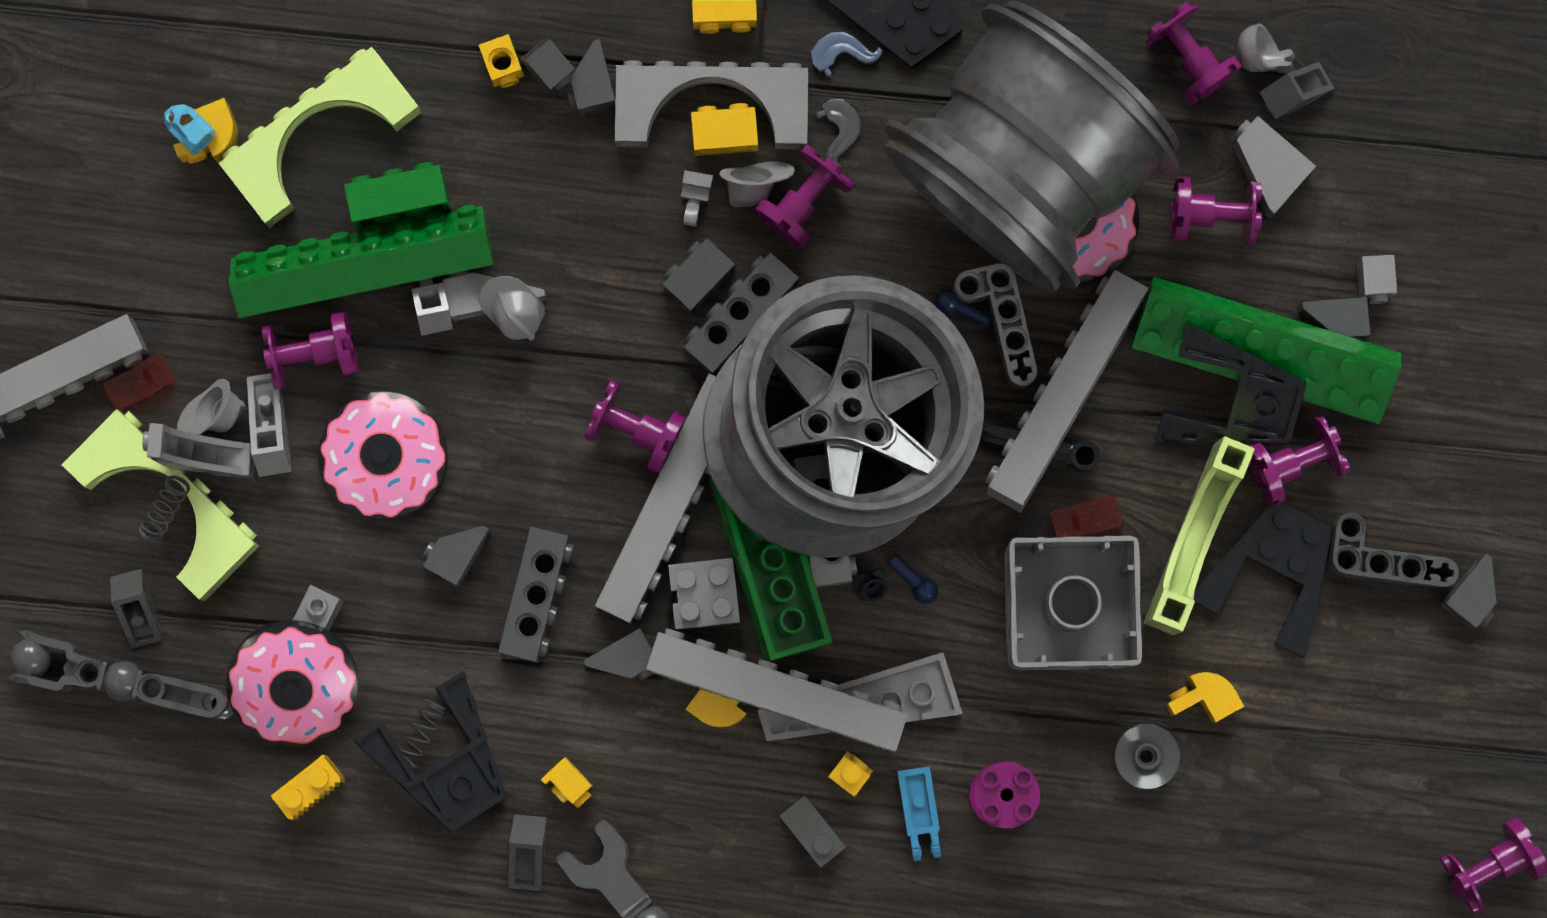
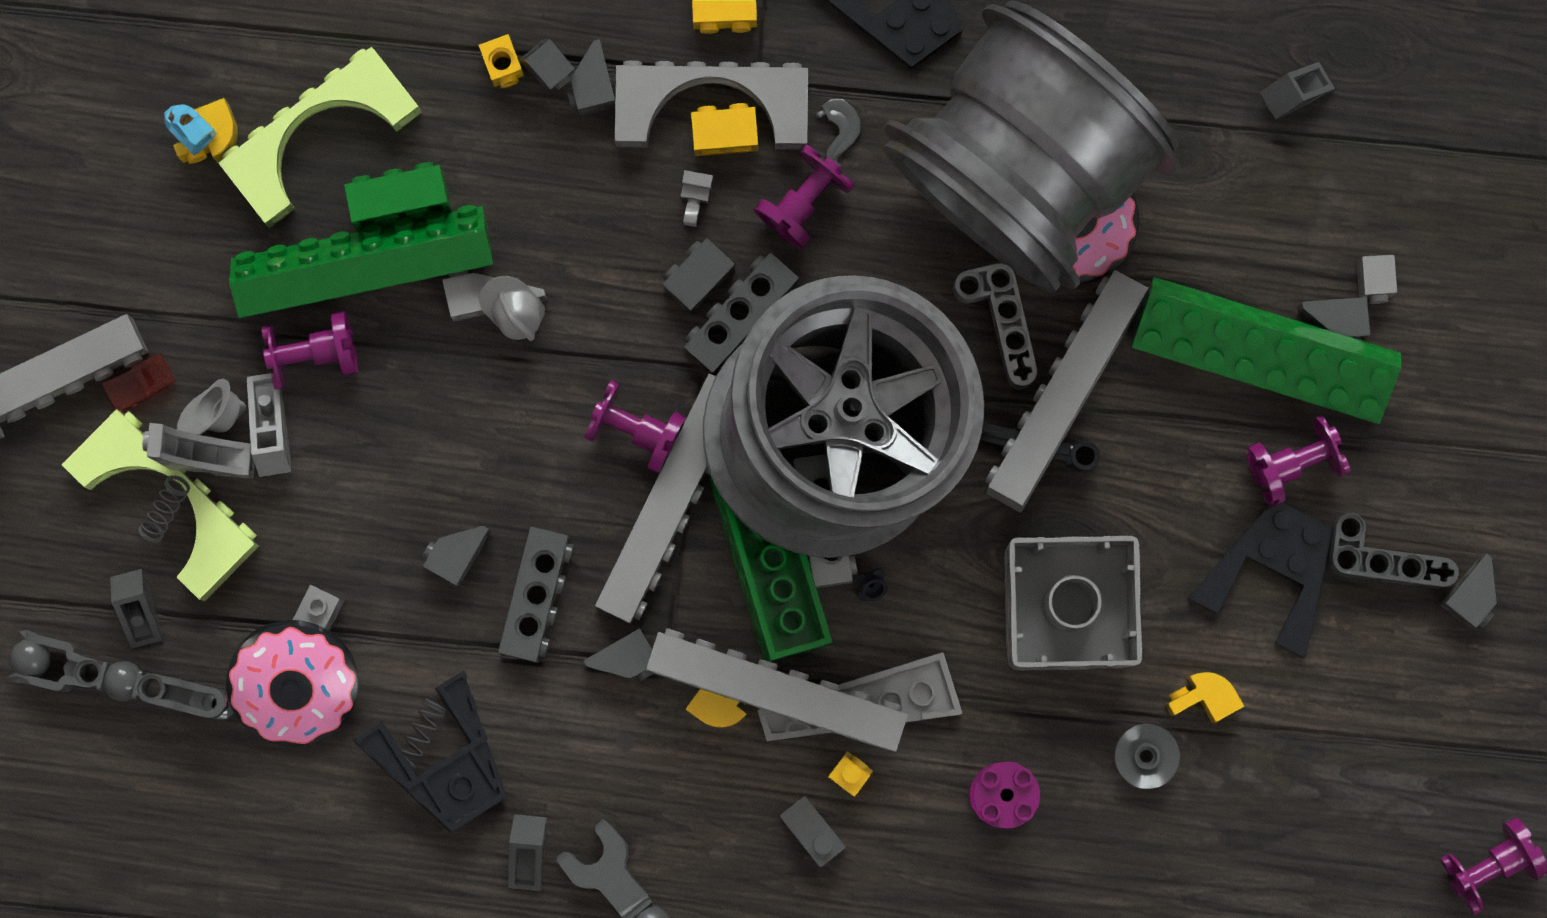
yellow brick [271,755,345,820] -> none
bright pink dish [318,392,448,521] -> none
light grey brick [411,278,453,336] -> none
yellow brick [541,757,593,808] -> none
light grey piece [668,558,740,631] -> none
light grey piece [719,162,795,207] -> none
sand blue piece [811,32,883,78] -> none
dark blue bar [887,553,938,604] -> none
dark azure hinge [897,766,941,862] -> none
dark blue bar [935,289,993,328] -> none
clear red slope [1050,495,1124,537] -> none
yellowish green arch [1144,436,1255,635] -> none
magenta piece [1145,2,1243,105] -> none
black wing [1155,323,1306,444] -> none
magenta piece [1170,177,1262,245] -> none
light grey slope [1233,116,1316,219] -> none
light grey piece [1237,23,1295,73] -> none

